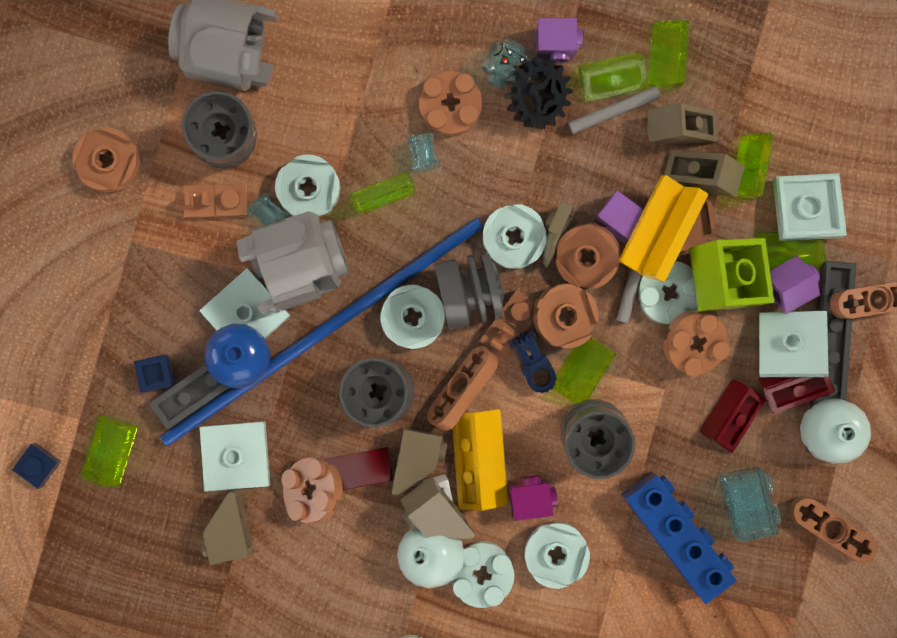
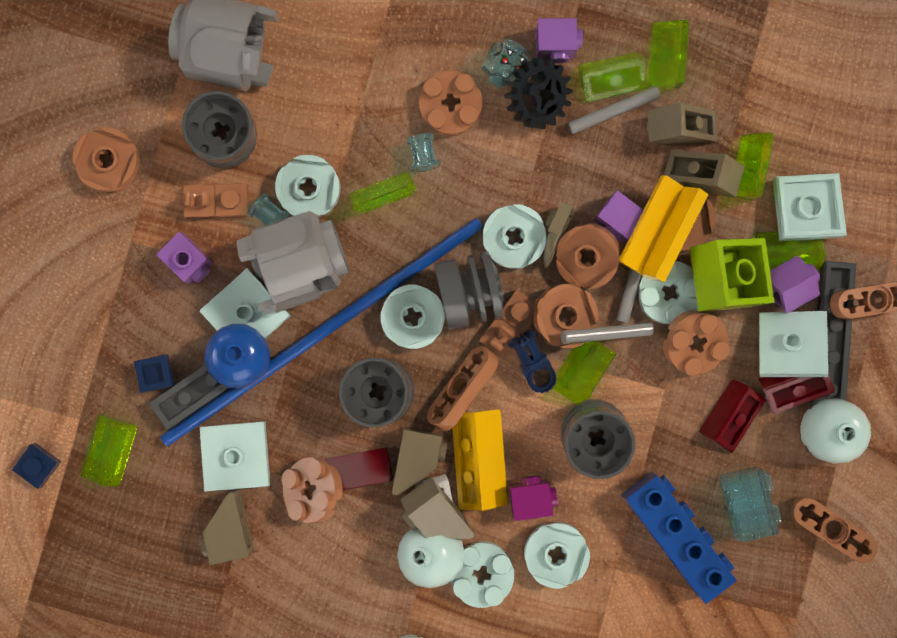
none -> medium lavender brick [156,232,214,284]
none -> light grey bar [561,323,654,344]

